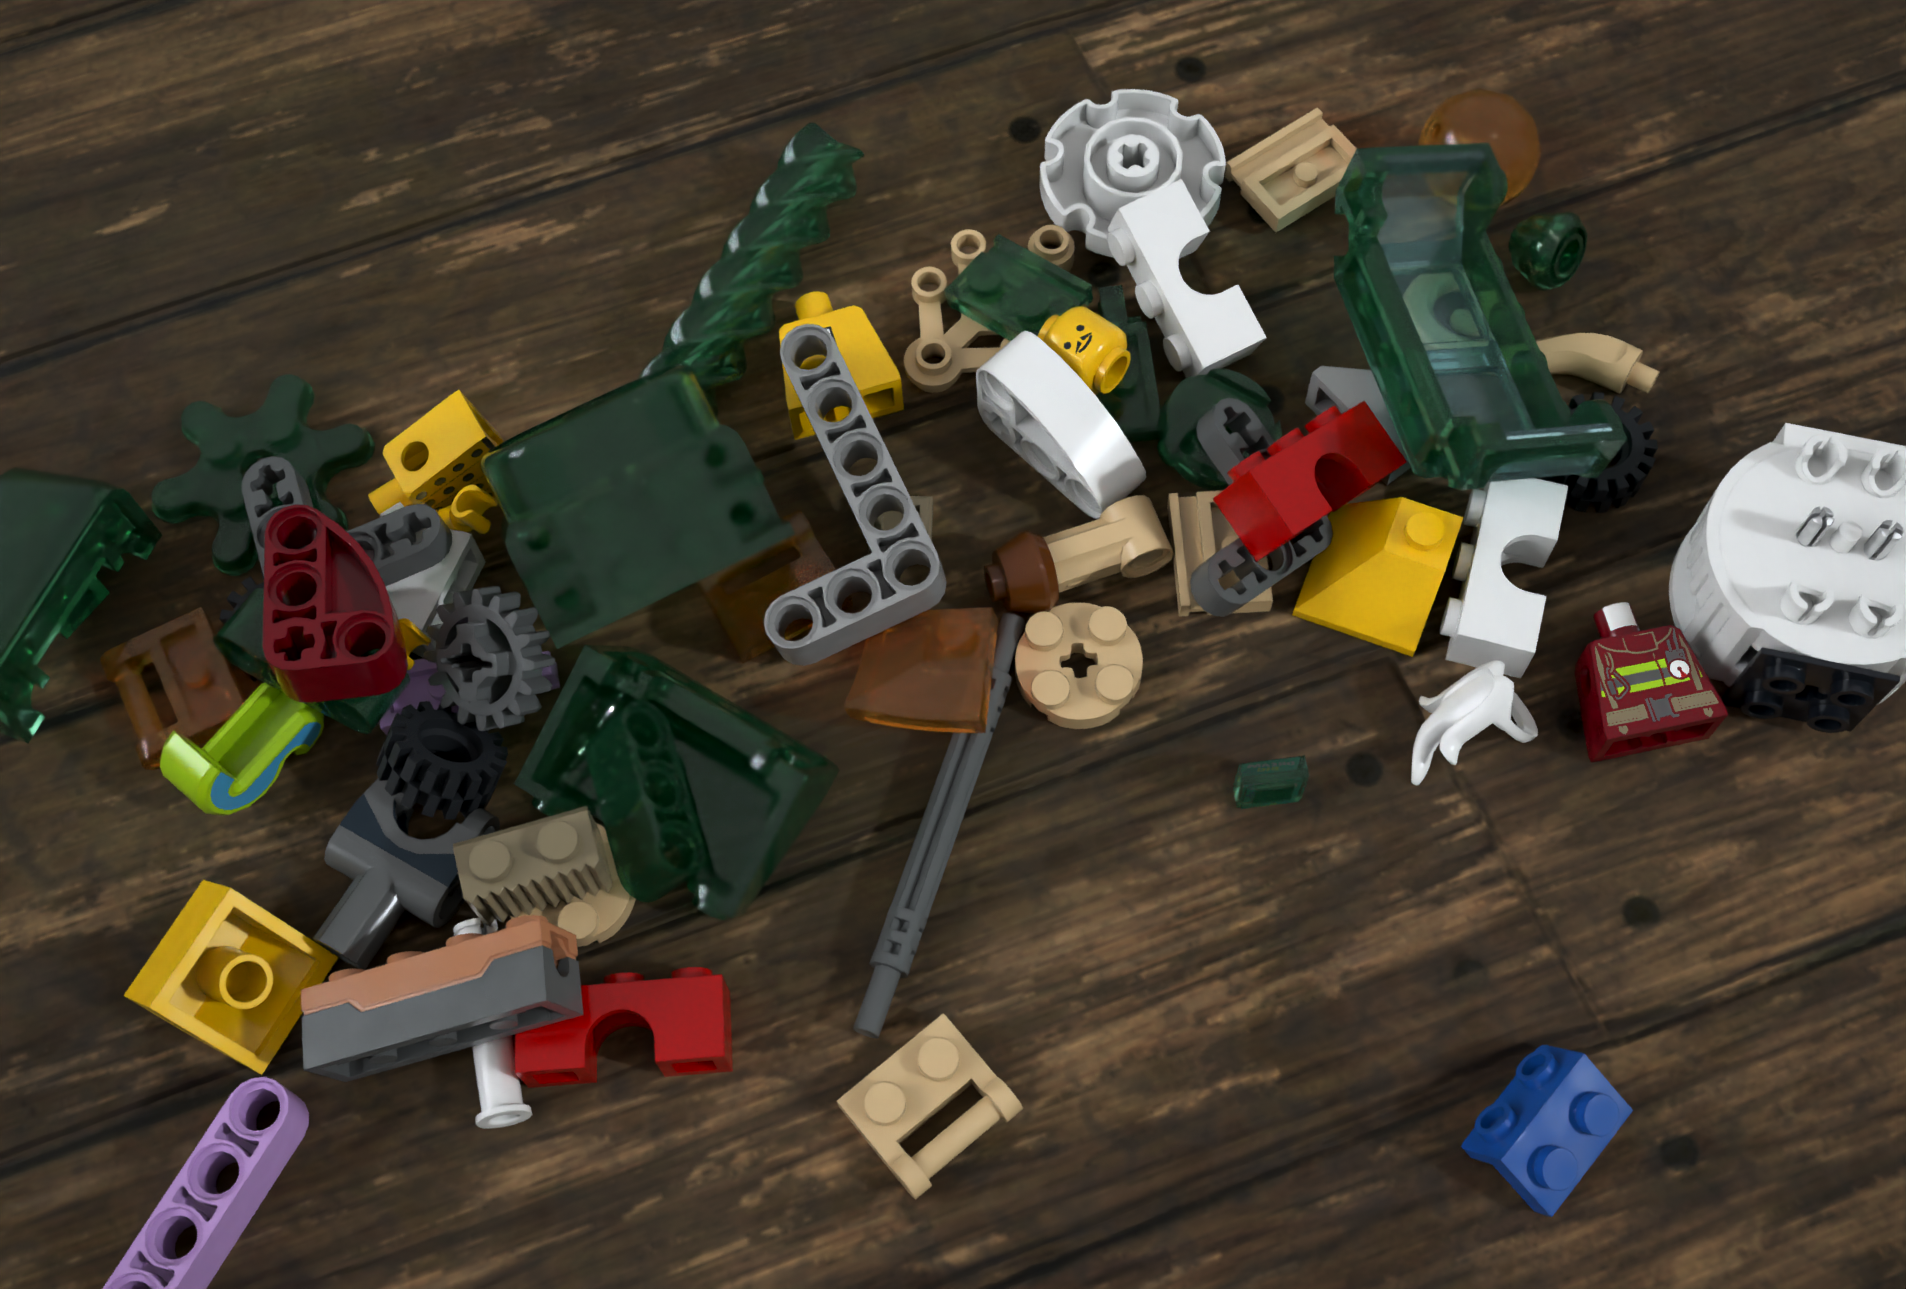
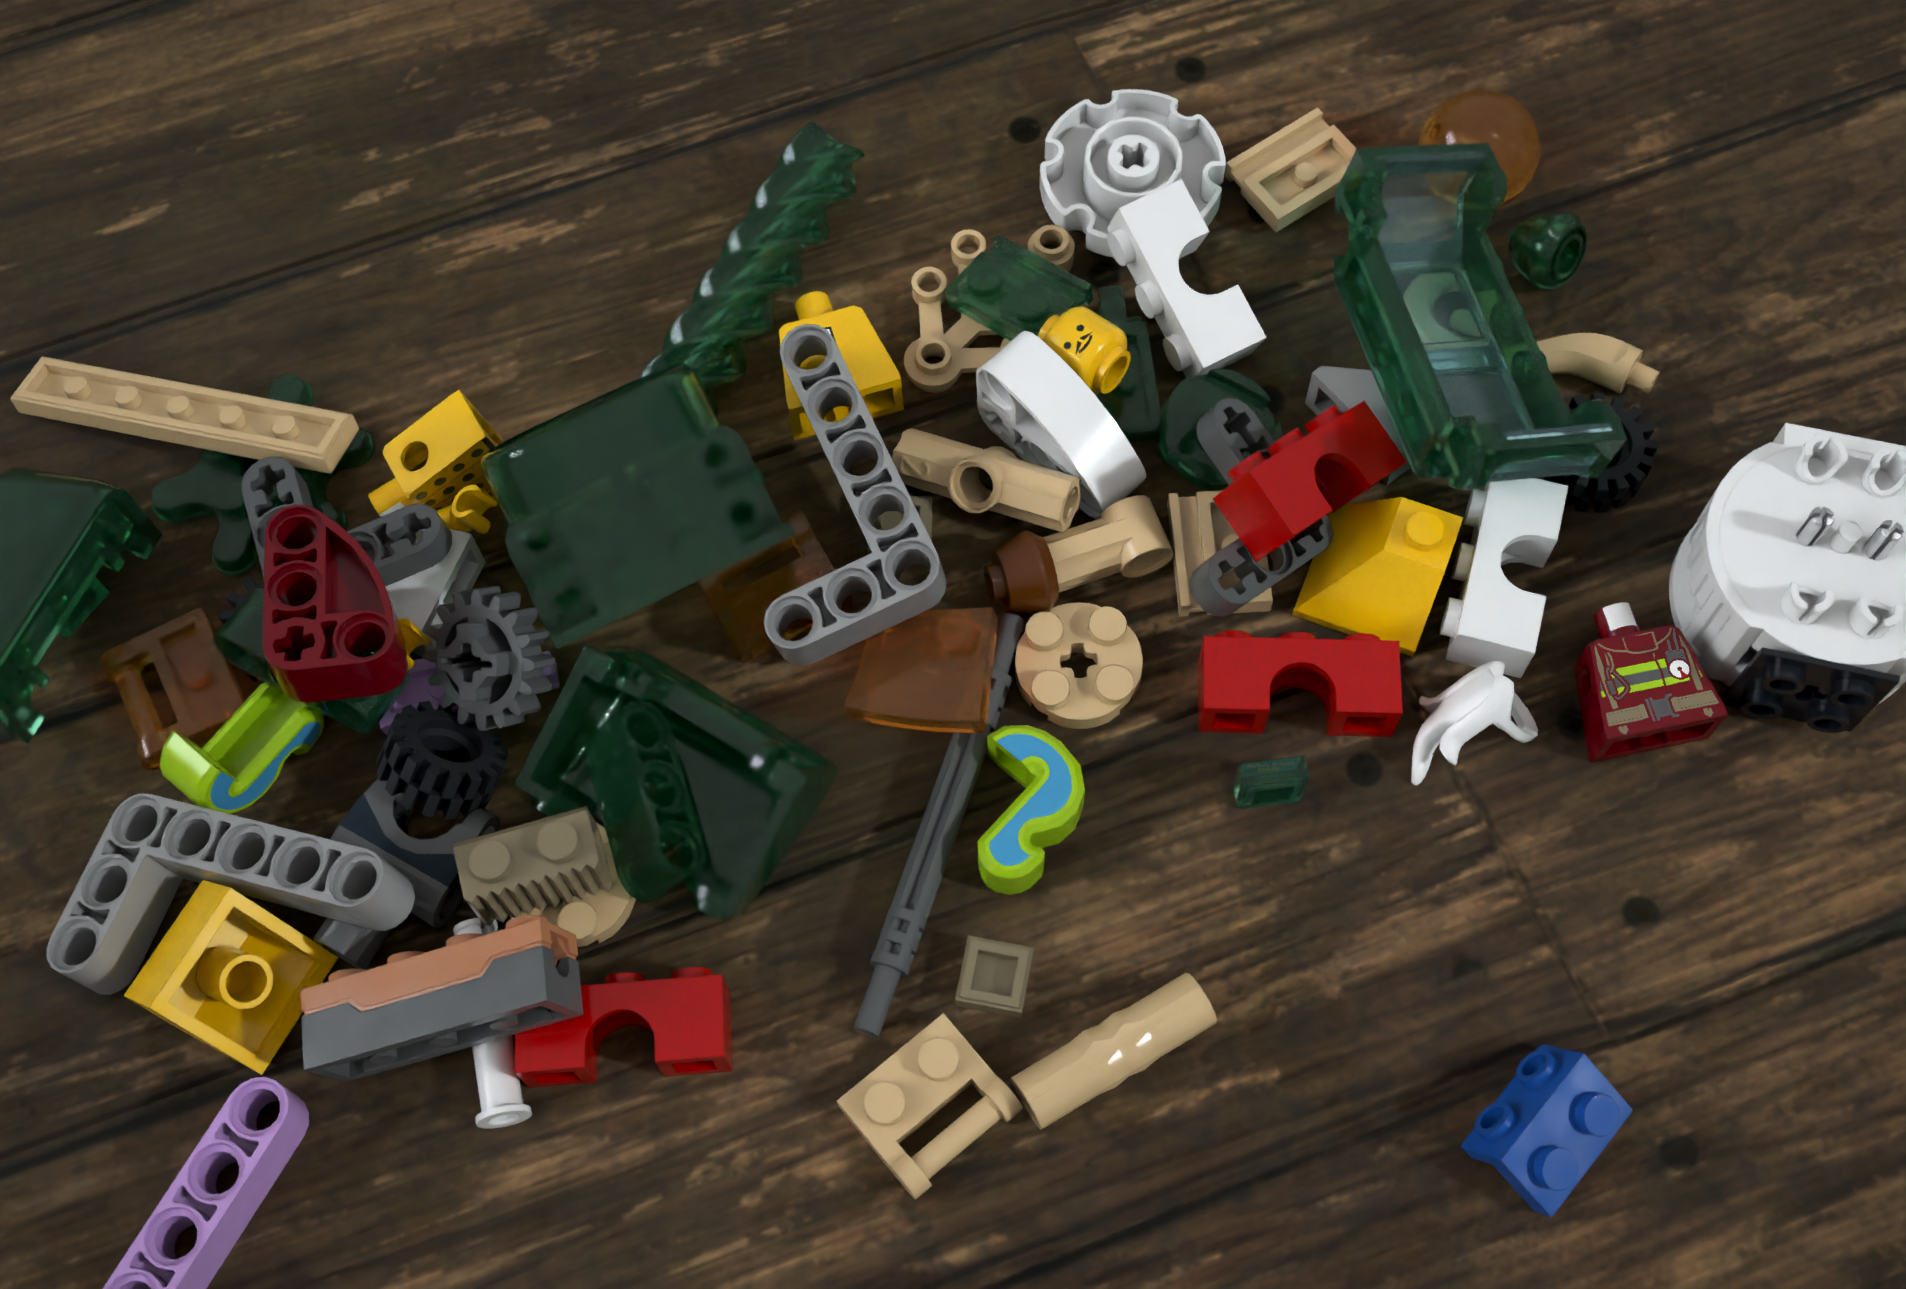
none -> tan tile [10,356,359,474]
none -> light grey beam [47,793,415,995]
none -> tan piece [892,428,1082,532]
none -> dark tan tile [955,935,1034,1019]
none -> lime animal [977,725,1085,895]
none -> tan axle [1011,973,1217,1130]
none -> red arch [1198,630,1403,737]

